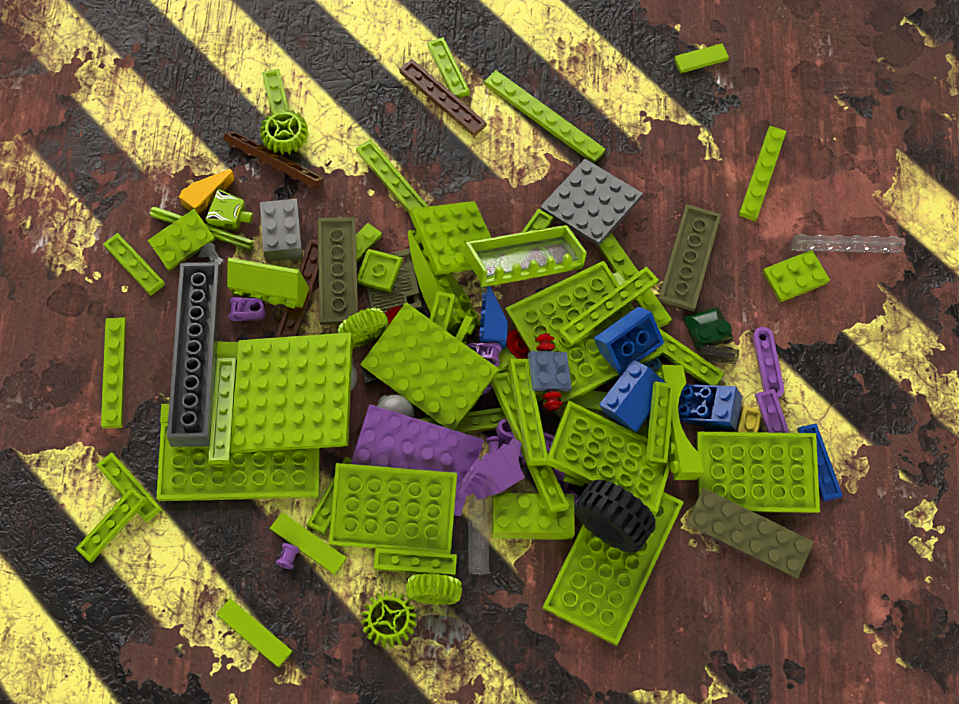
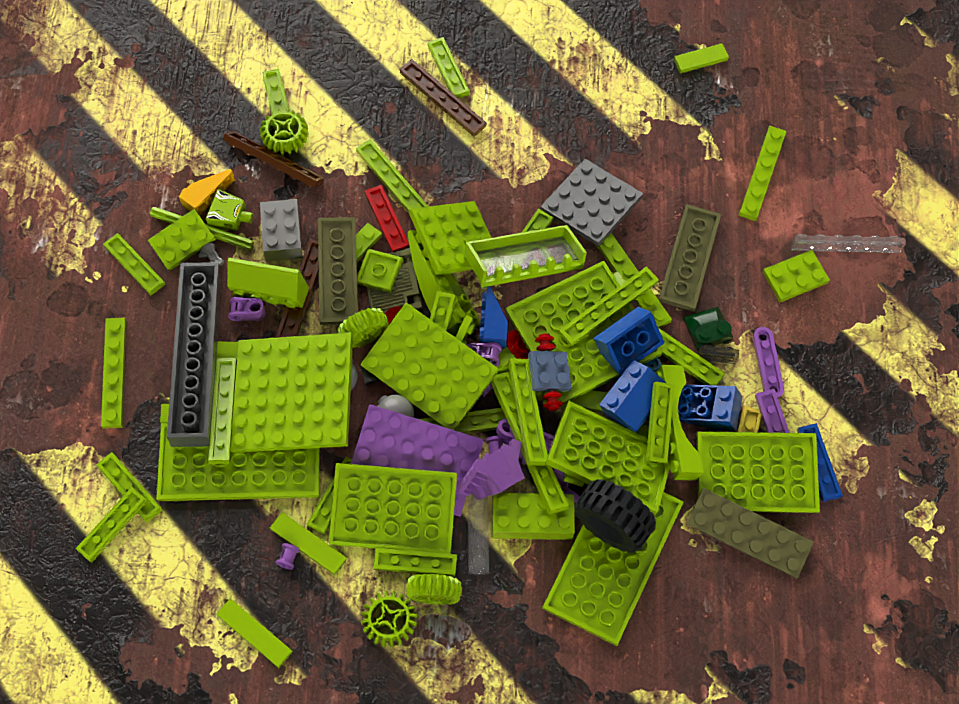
lime plate [484,70,605,164] -> none
none -> red plate [365,185,410,252]

